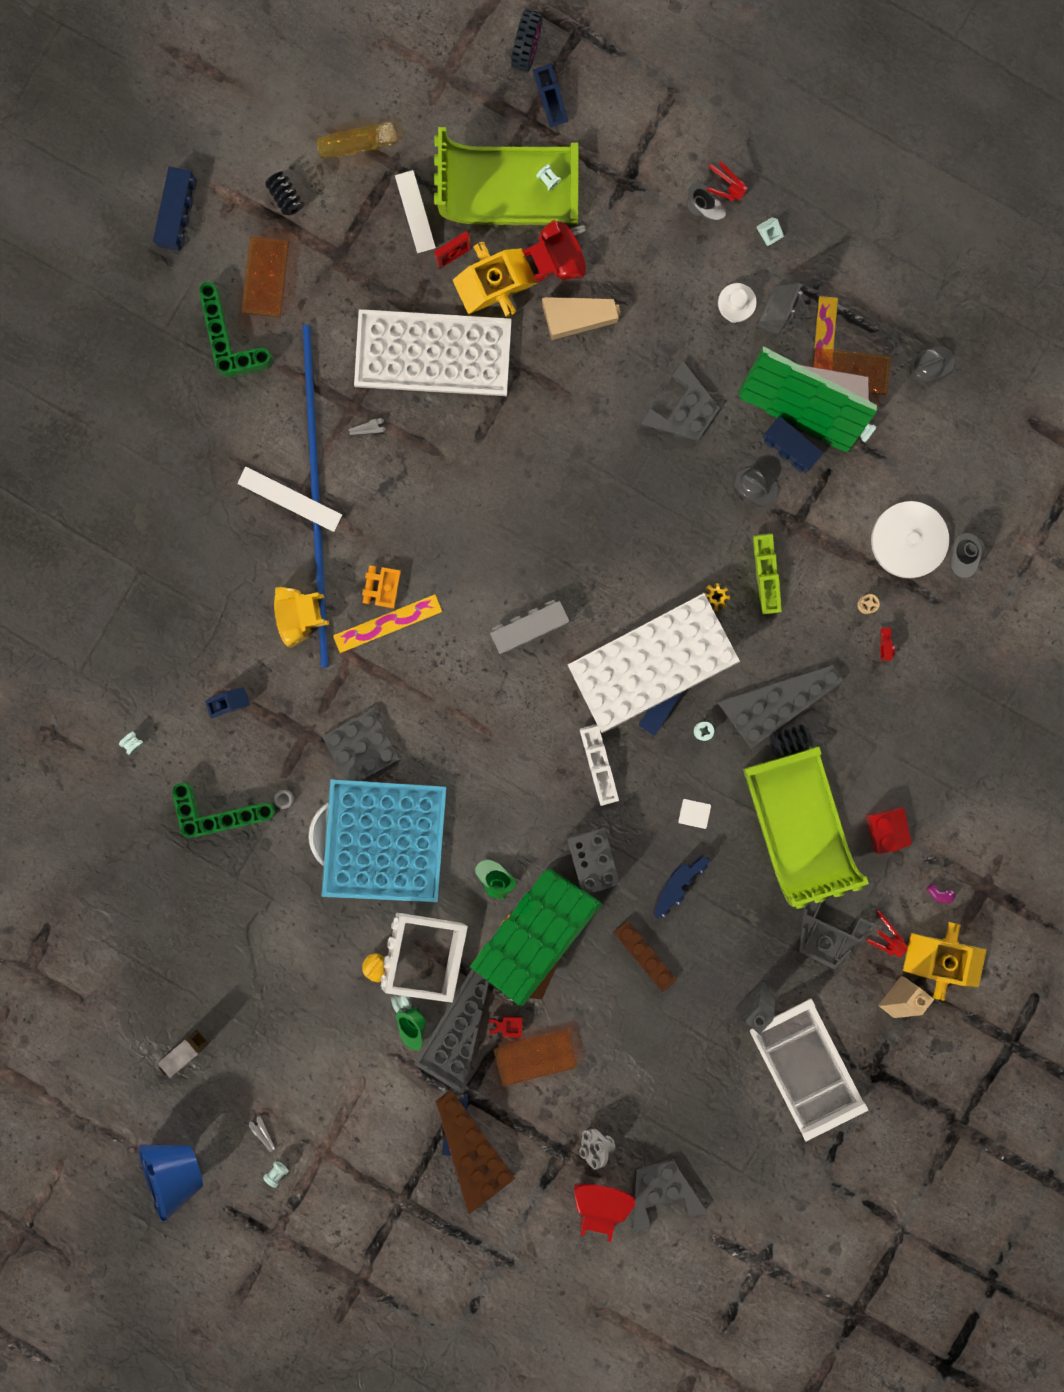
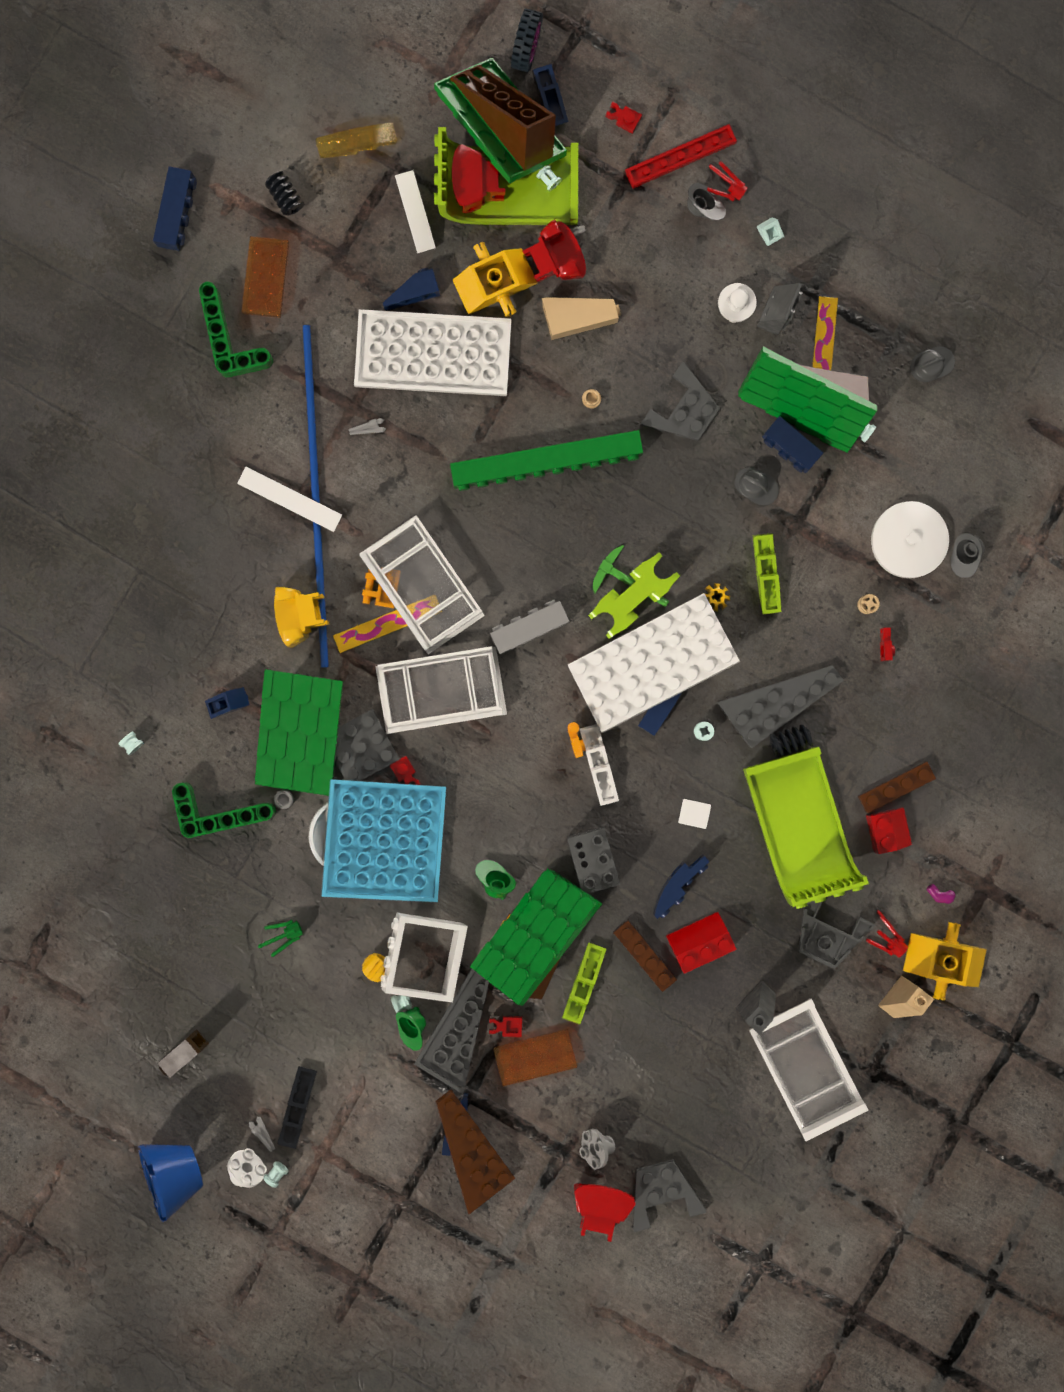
red tile [434,231,471,269] -> none
clear orange plate [812,348,891,395] -> none
none -> white plate [227,1148,267,1188]
none -> green piece [255,669,343,796]
none -> green plant [258,920,303,957]
none -> black slope [277,1066,317,1149]
none -> piece [360,515,485,654]
none -> piece [375,646,507,734]
none -> dark blue slope [383,268,440,311]
none -> red plate [389,756,421,785]
none -> reddish brown piece [434,58,567,183]
none -> green brick [450,430,643,491]
none -> red piece [452,144,505,213]
none -> lime slope [562,942,606,1025]
none -> light orange plate [567,722,586,758]
none -> tan plate [582,389,601,409]
none -> lime piece [588,552,680,639]
none -> bright green piece [592,545,669,607]
none -> red plate [605,102,642,134]
none -> red tile [625,124,737,189]
none -> red slope [666,912,737,974]
none -> reddish brown plate [858,762,936,813]

